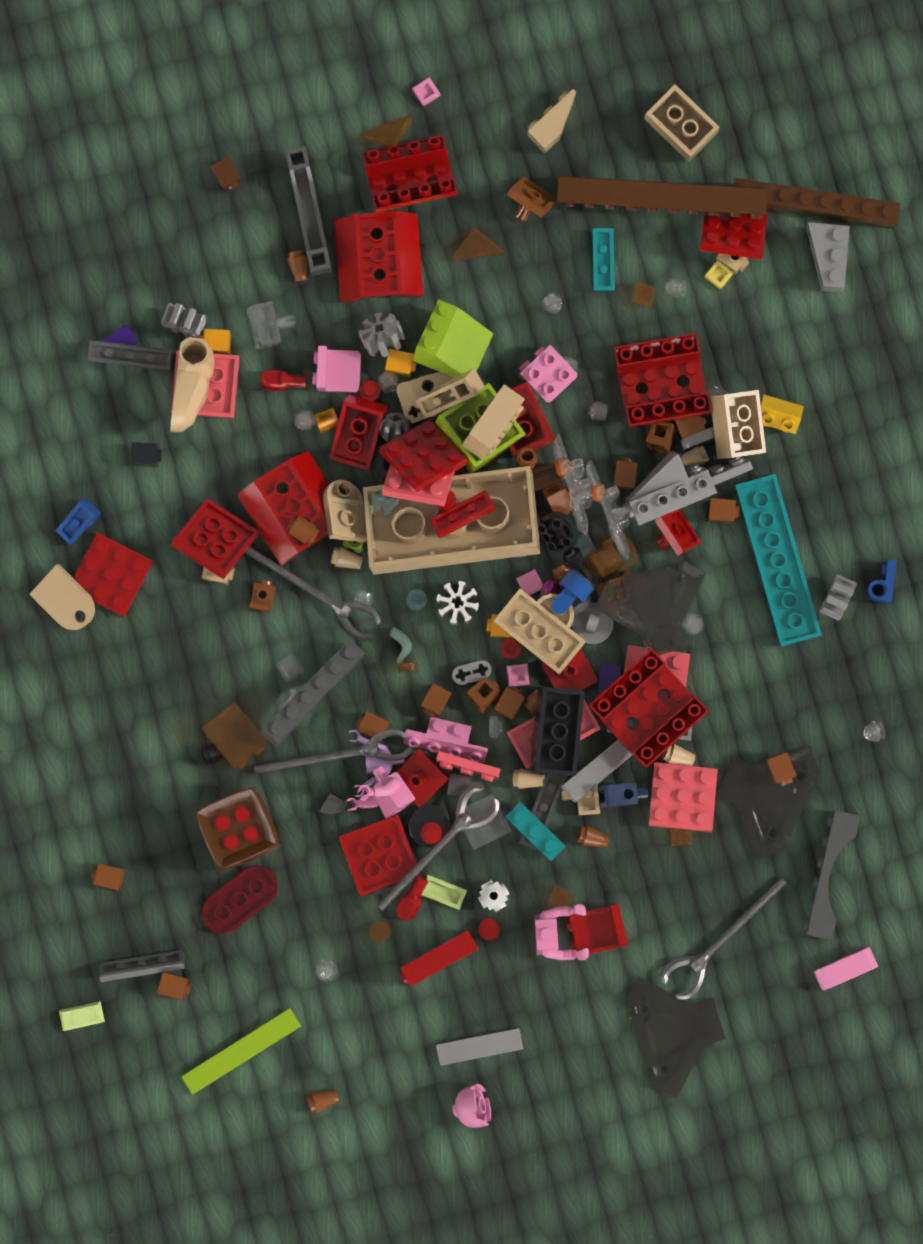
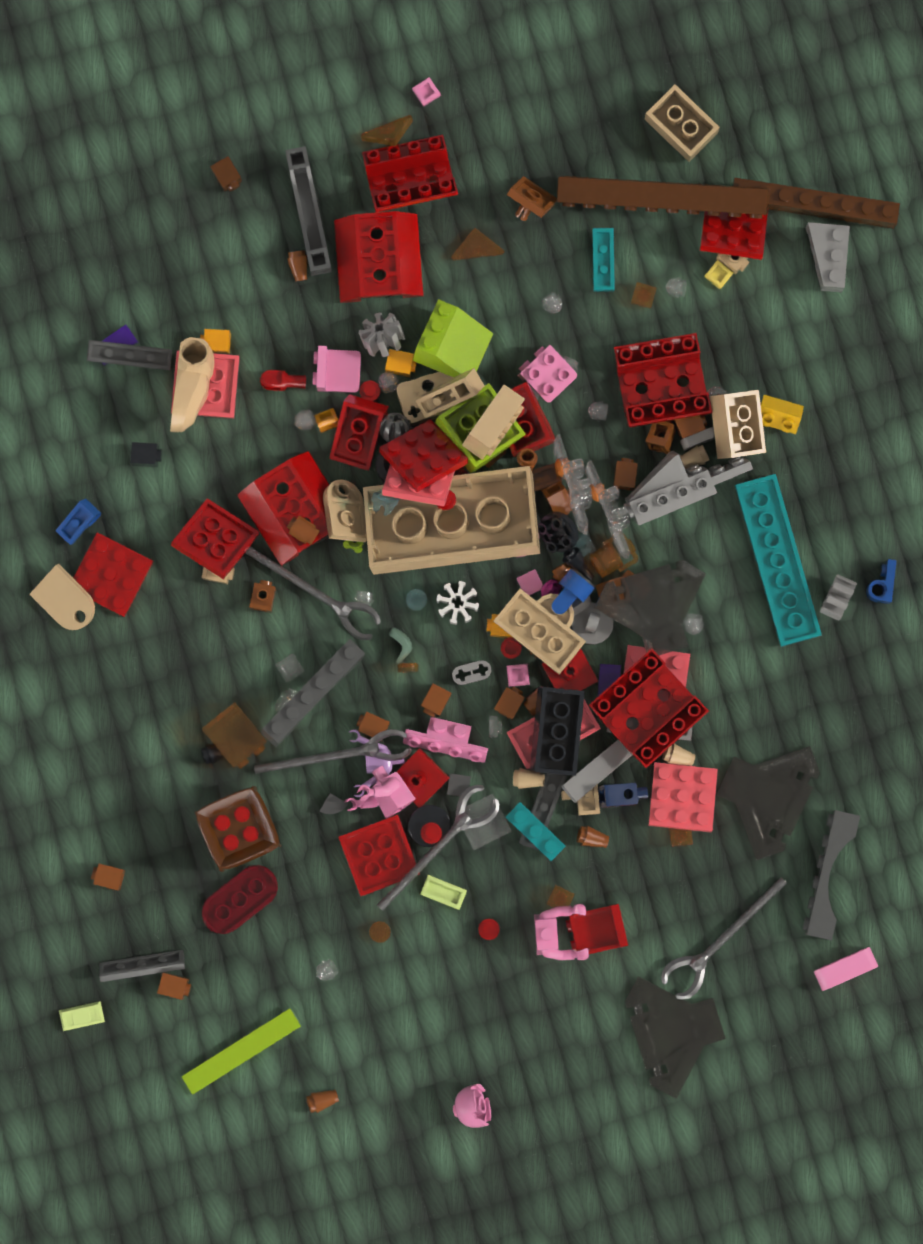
light grey gear [161,303,207,338] -> none
clear brick [247,301,295,350] -> none
tan cone [330,547,363,569] -> none
red arm [396,875,429,921] -> none
red piece [399,930,478,986] -> none
red tile [429,490,496,539] -> none
coral plate [436,751,501,782] -> none
light grey tile [436,1028,523,1066] -> none
dark orange brick [467,676,501,714] -> none
white brick [478,880,509,912] -> none
tan slope [527,89,576,154] -> none
red tile [654,509,701,556] -> none
dark orange brick [708,498,739,524] -> none
dark orange brick [766,752,797,786] -> none
clear plate [864,721,885,742] -> none

